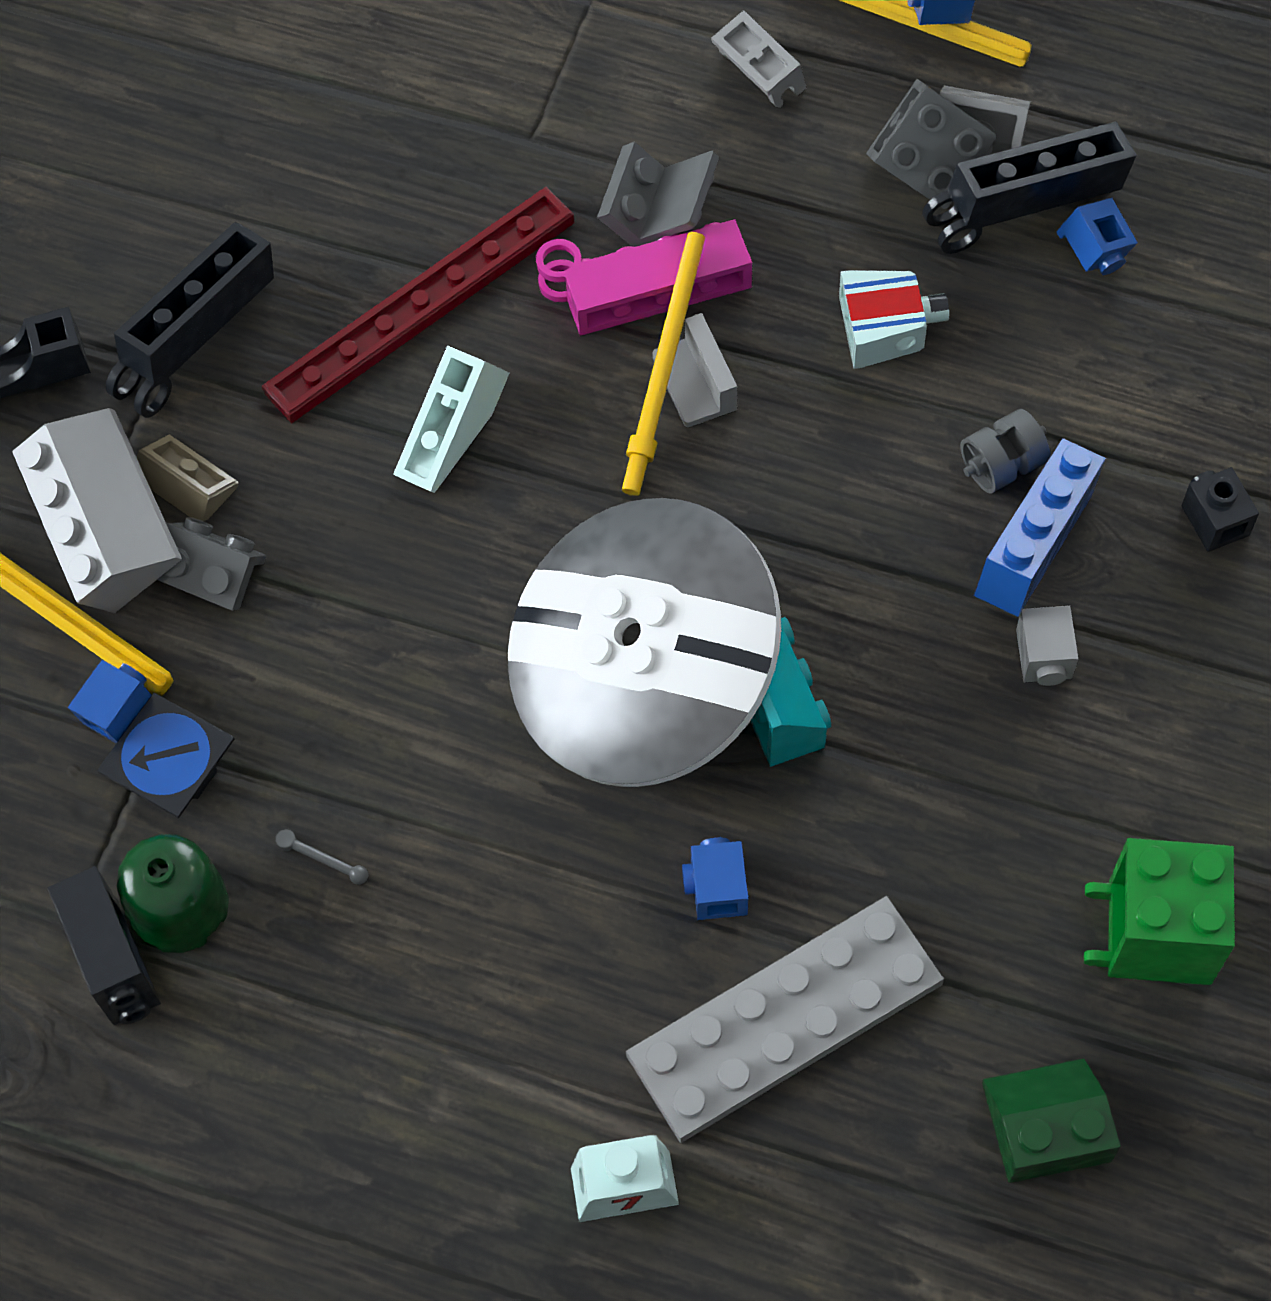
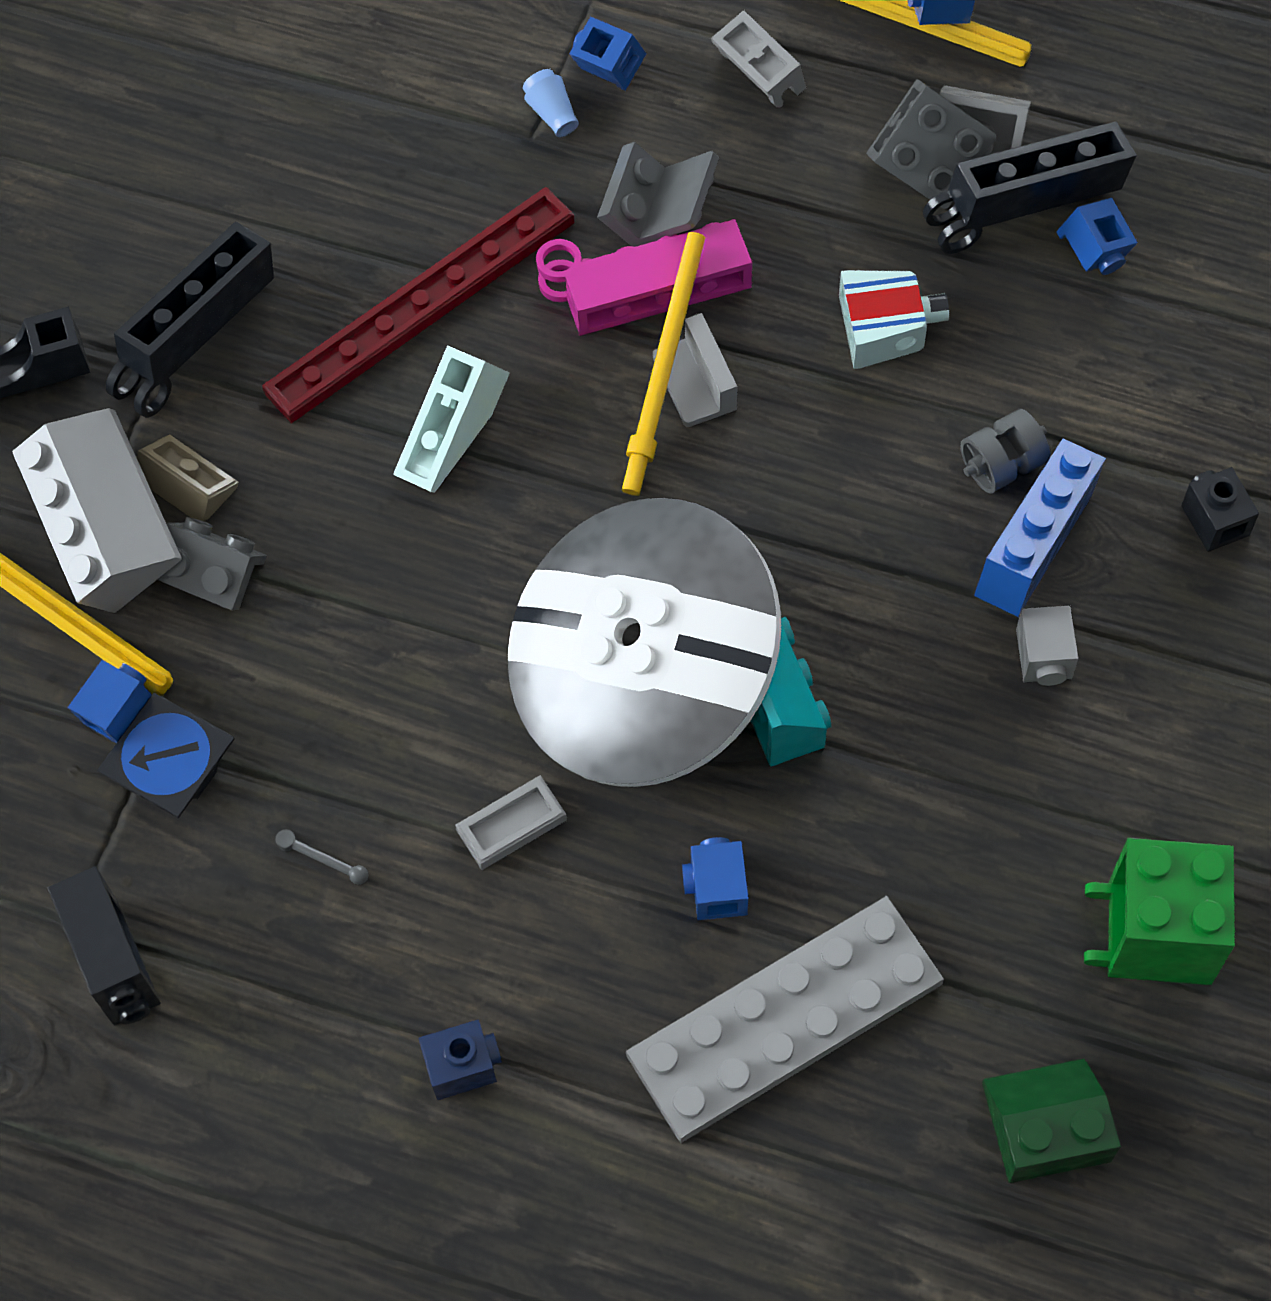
dark green cylinder [117,834,229,953] -> none
light aqua torso [571,1135,679,1222] -> none
none -> dark blue brick [418,1019,502,1100]
none -> light grey tile [455,775,567,870]
none -> light blue cone [523,69,579,137]
none -> blue brick [569,17,646,91]

